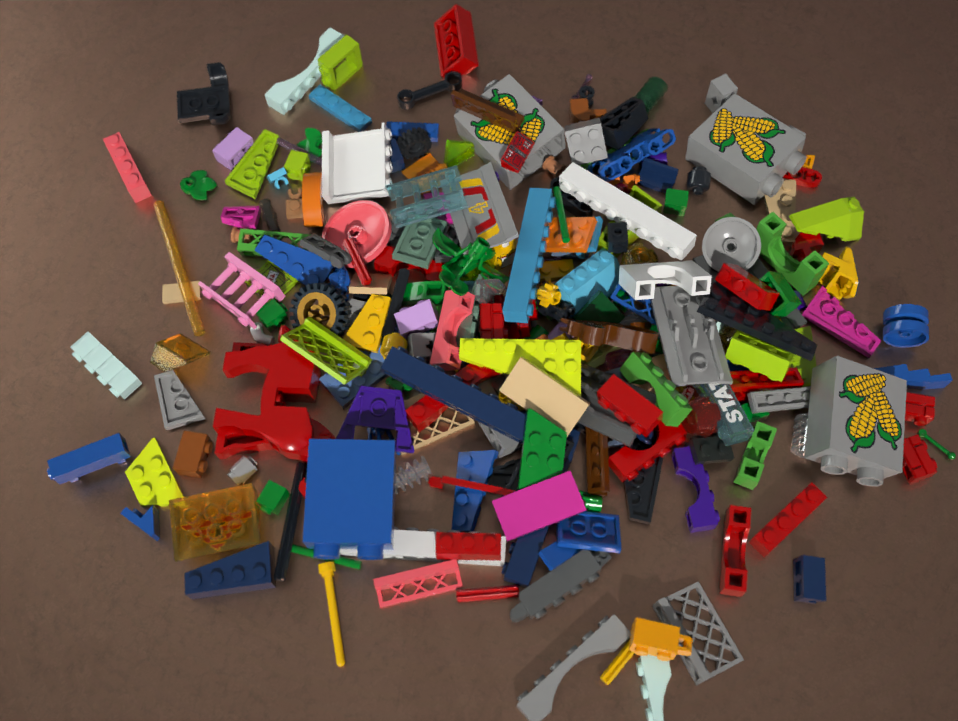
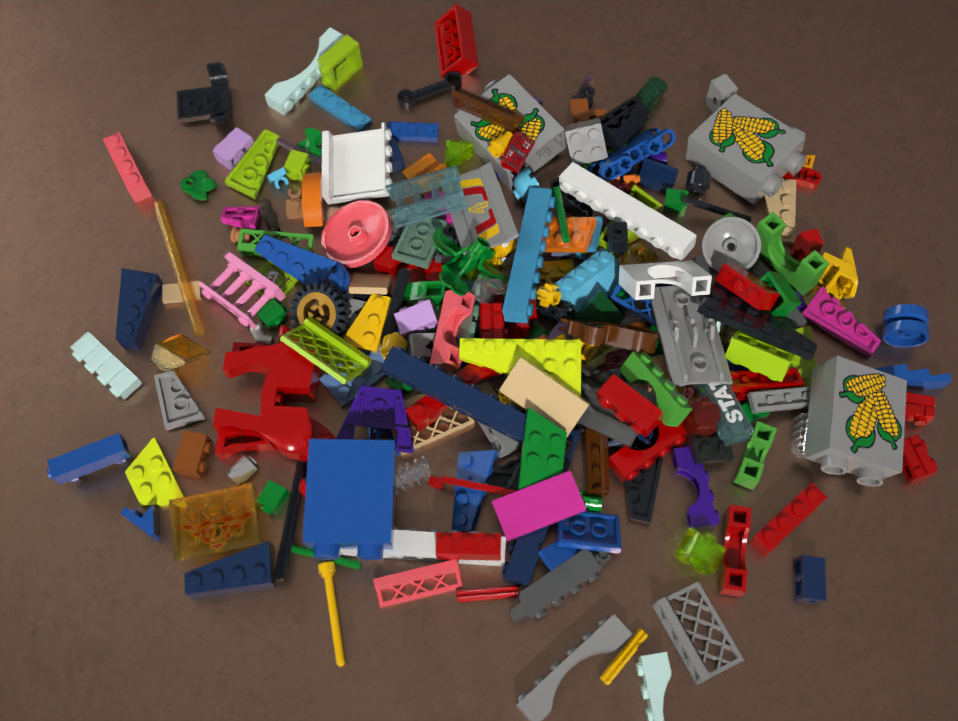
dark grey hinge [300,233,352,269] -> none
red axle [343,238,372,286] -> none
black tyre [397,127,432,160] -> none
nougat bush [542,155,566,178] -> none
light orange brick [629,617,693,661] -> none
lime wedge [789,197,864,241] -> none
green hinge [917,429,956,460] -> none
none -> dark blue wedge [115,268,164,351]
none -> yellow cone [488,131,514,158]
none -> medium azure cylinder [513,167,541,203]
none -> clear neon green brick [675,528,726,576]
none -> black bar [681,195,752,222]

